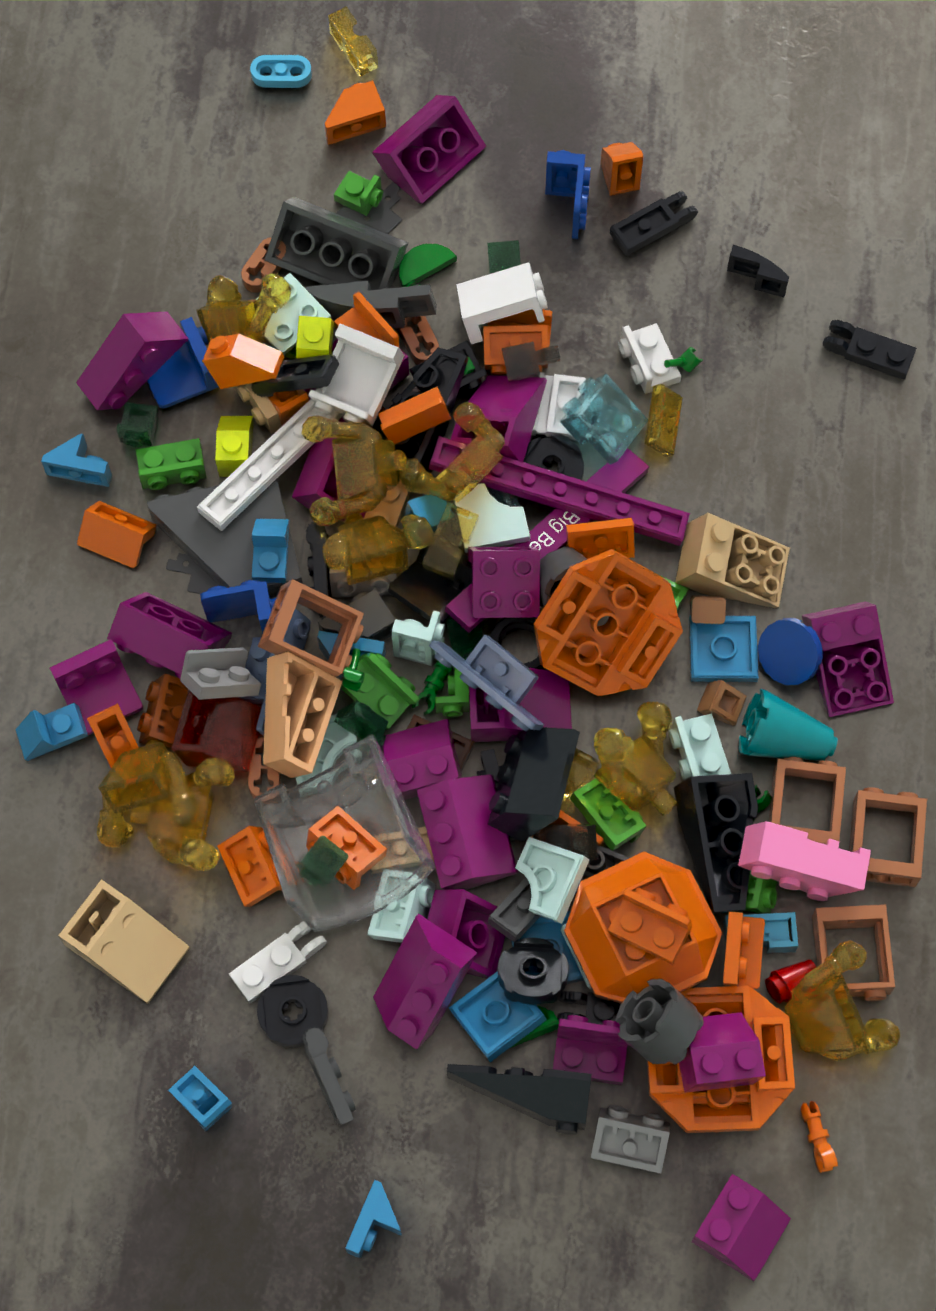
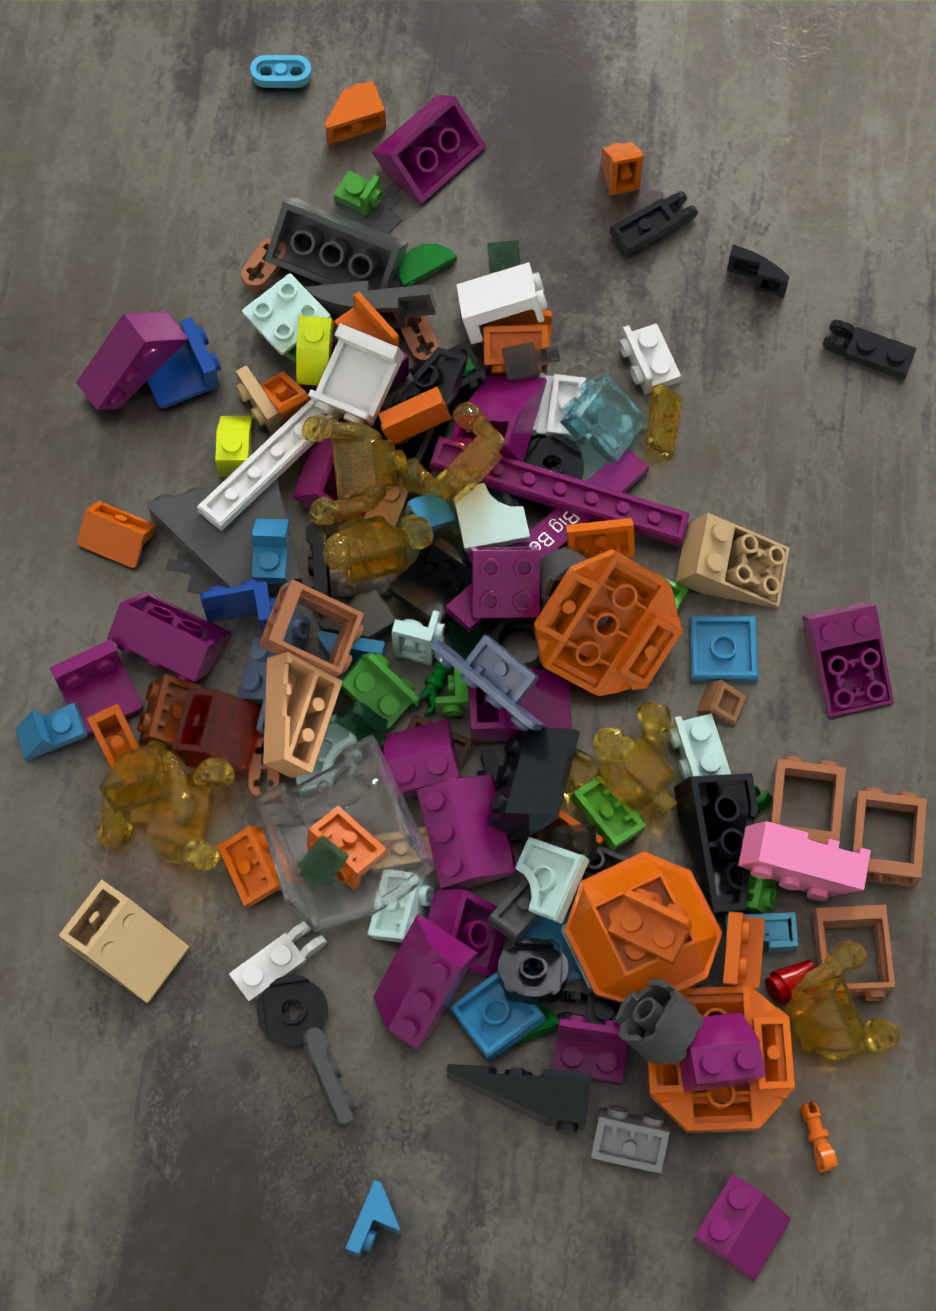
dark azure slope [41,434,112,487] -> none
clear green bracket [116,402,159,448] -> none
bright green bracket [136,438,207,490] -> none
dark azure slope [168,1066,232,1131] -> none
light grey bracket [180,647,261,700] -> none
clear yellow torso [196,273,292,345] -> none
orange slope [202,333,284,389] -> none
black hinge [251,354,339,397] -> none
clear yellow piece [328,6,378,77] -> none
green hand [342,648,365,692] -> none
clear yellow piece [422,503,479,580] -> none
blue bracket [545,150,591,239] -> none
green hand [664,347,703,373] -> none
medium nougat slope [690,595,726,624] -> none
teal cone [739,689,837,761] -> none
blue tile [758,618,823,685] -> none

